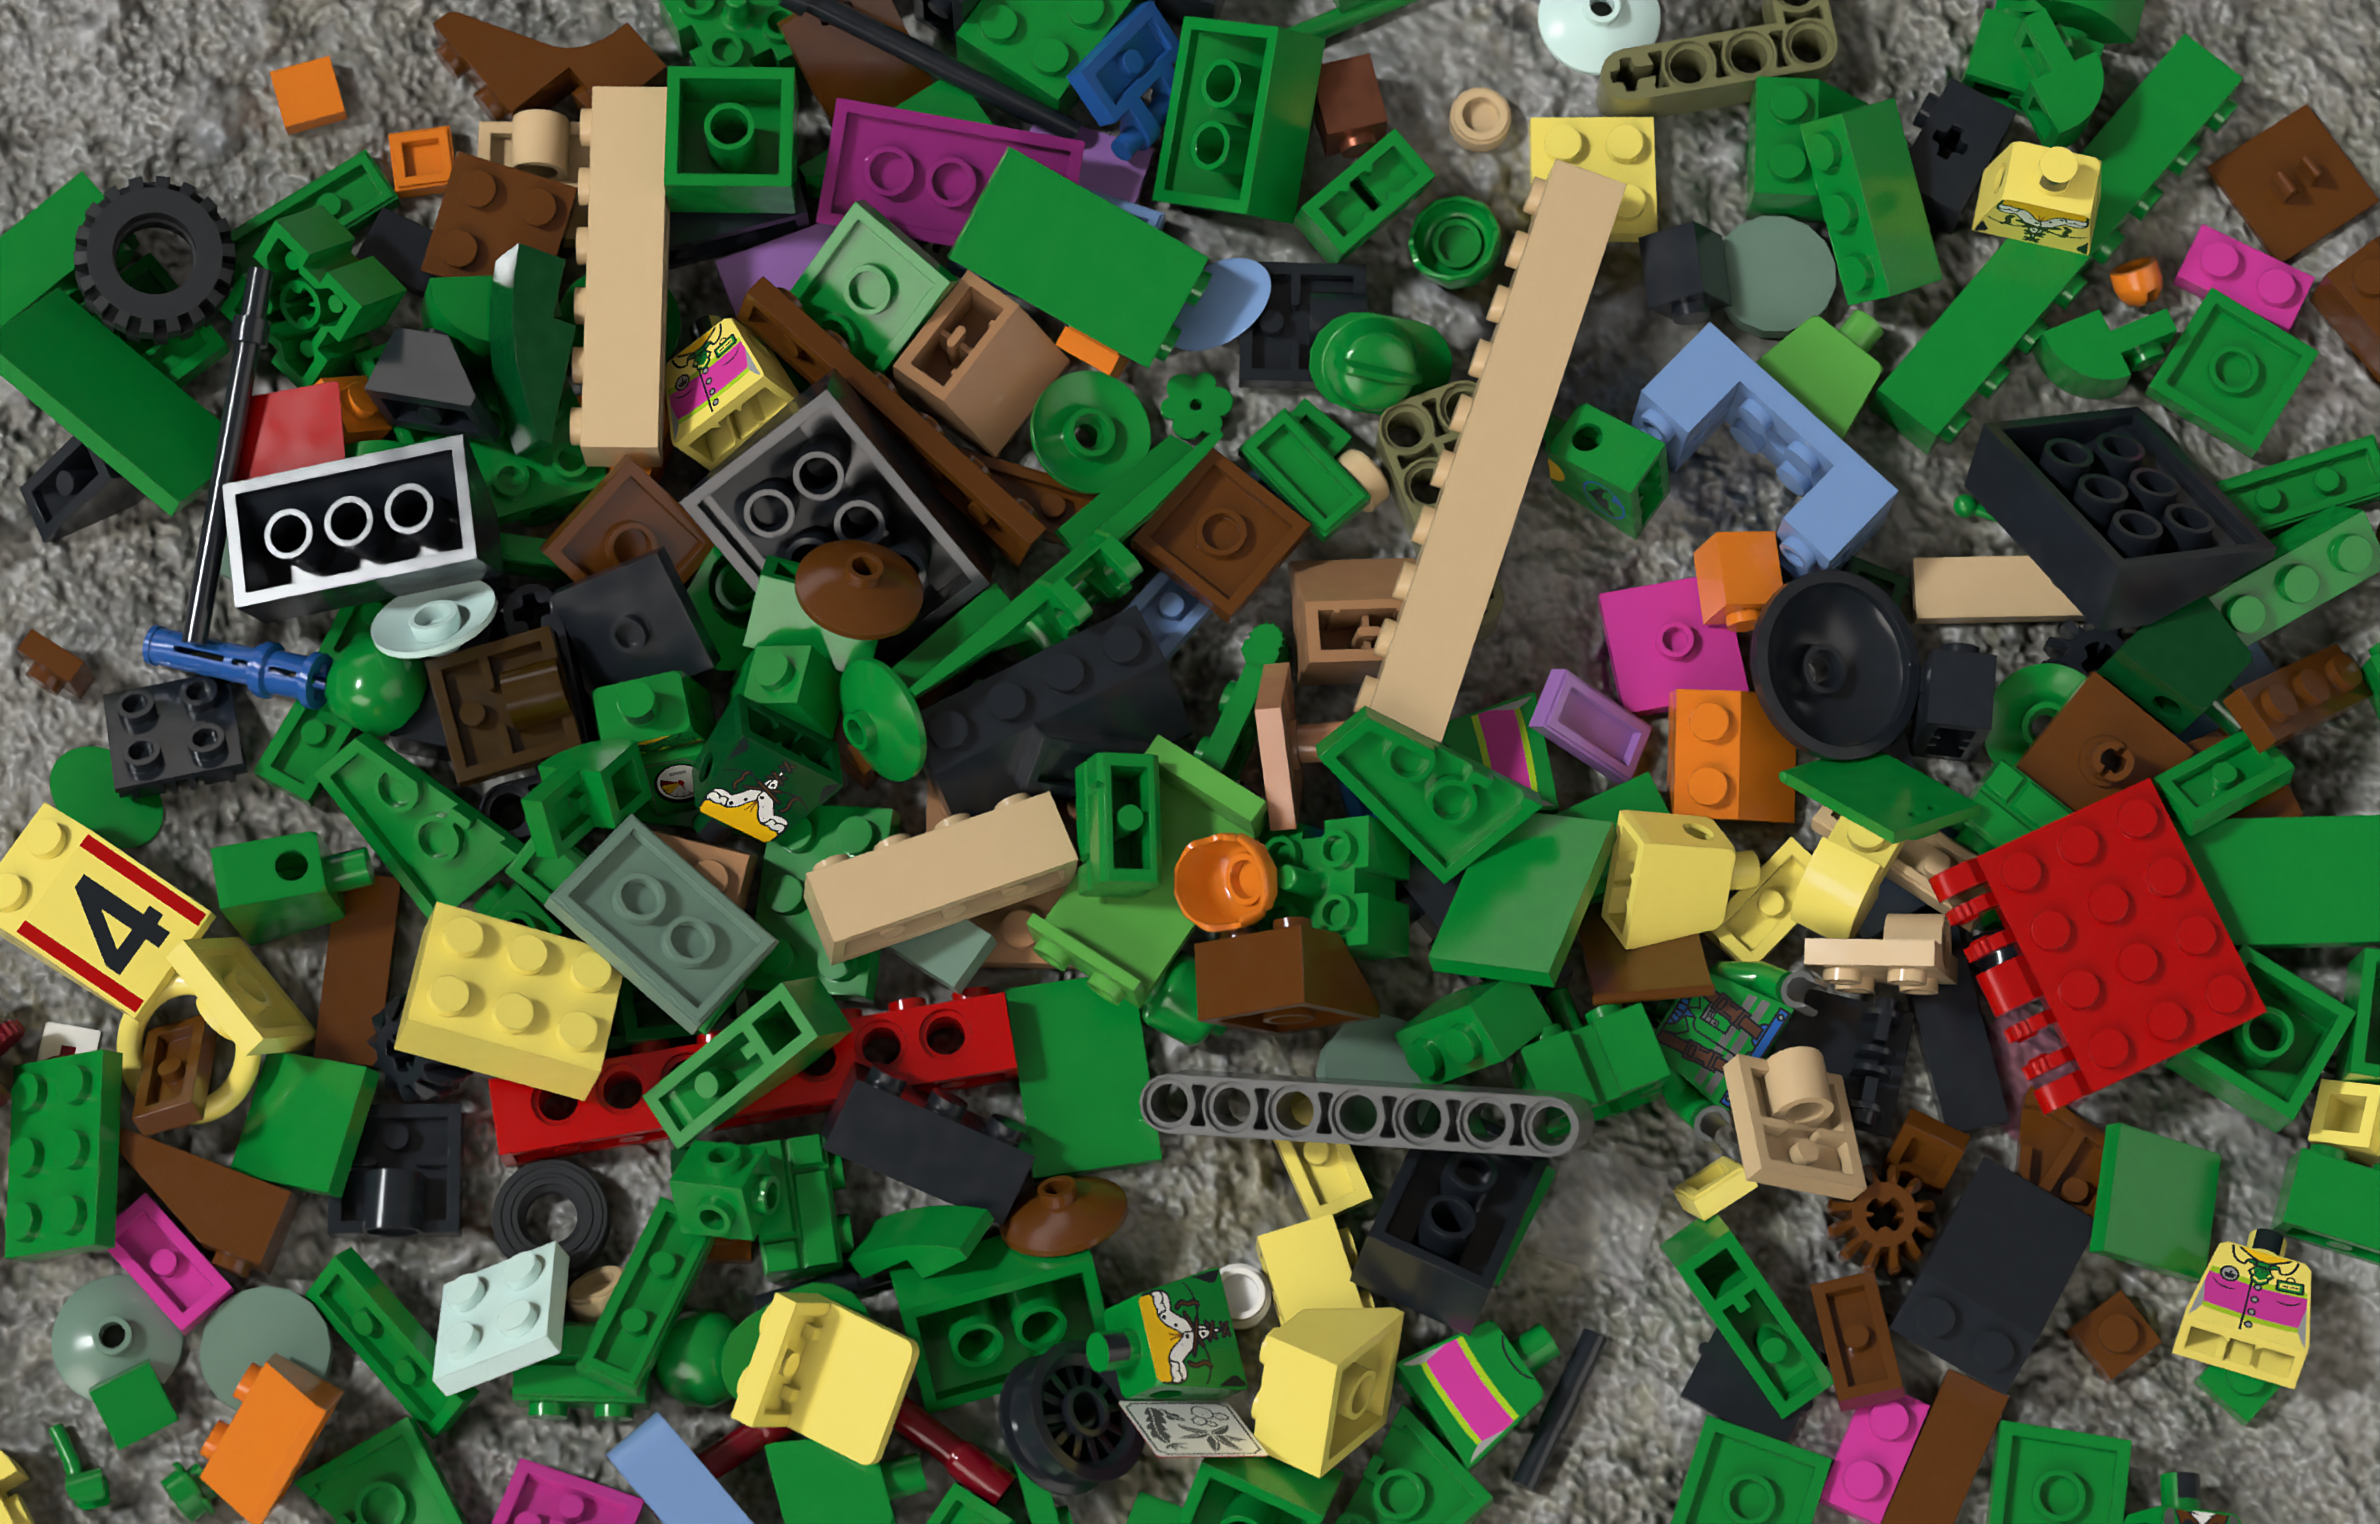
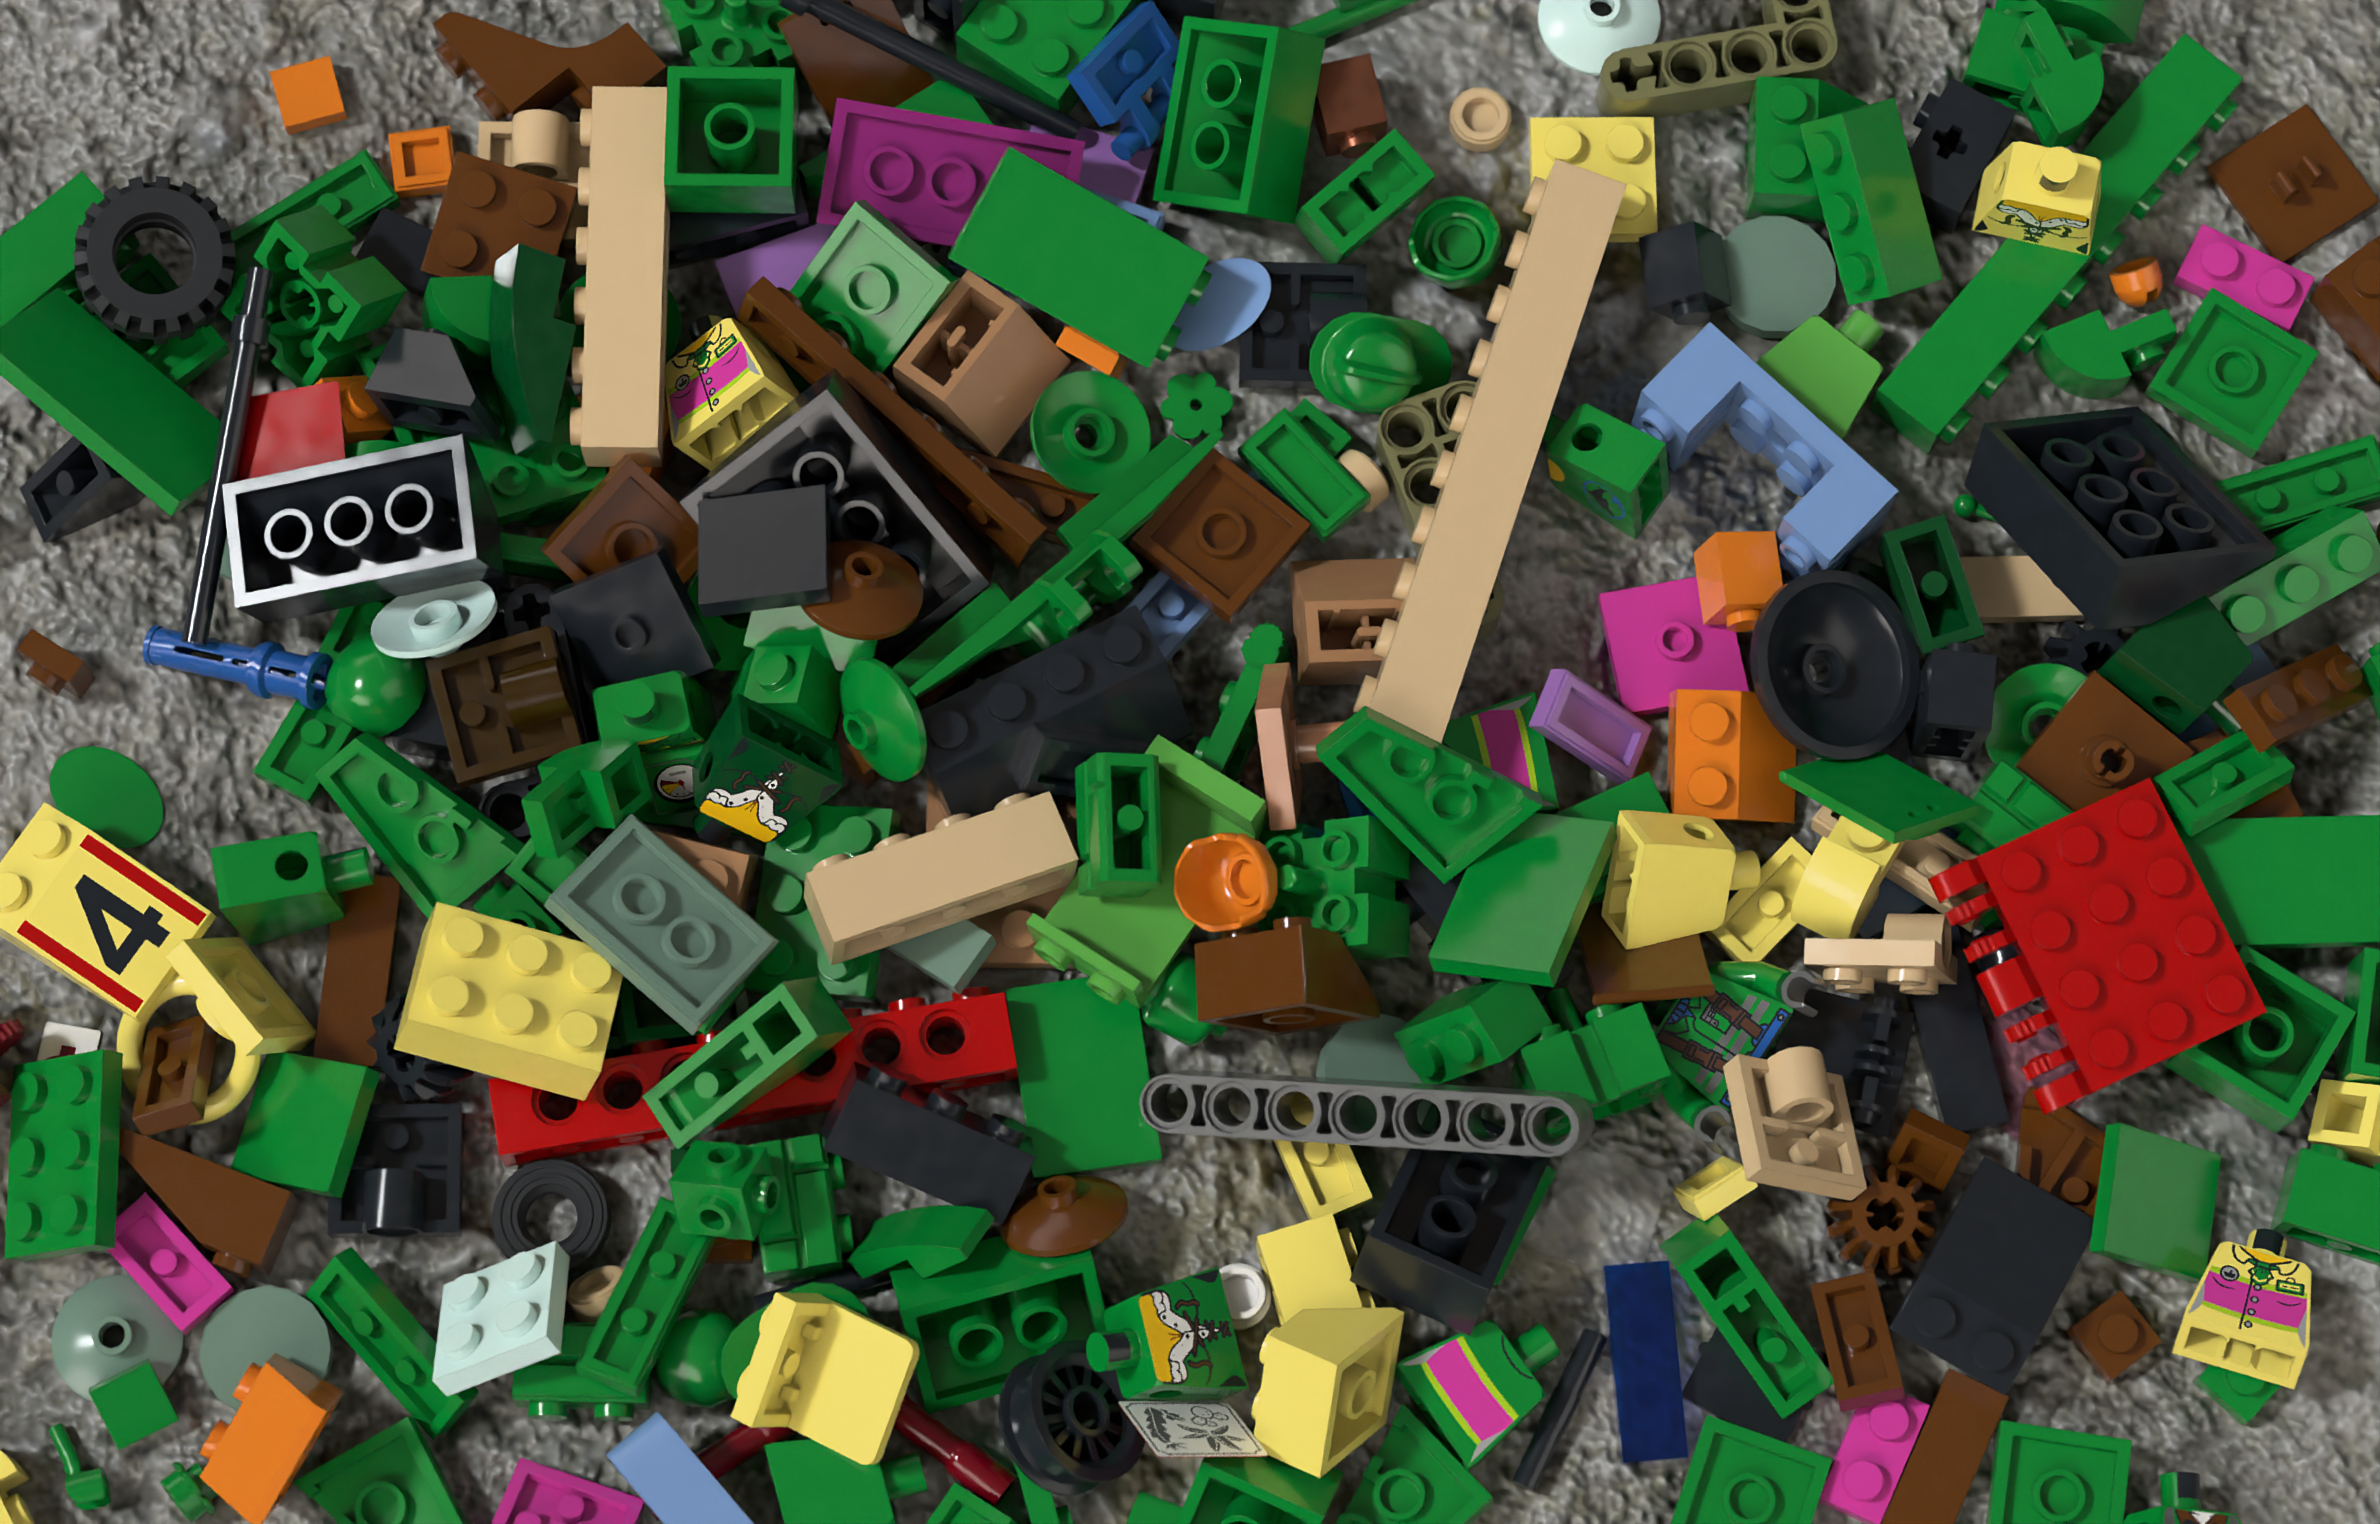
black hinge [103,675,248,802] -> none
none -> black tile [698,484,831,618]
none -> clear blue tile [1602,1260,1688,1464]
none -> dark green slope [1877,514,1985,656]

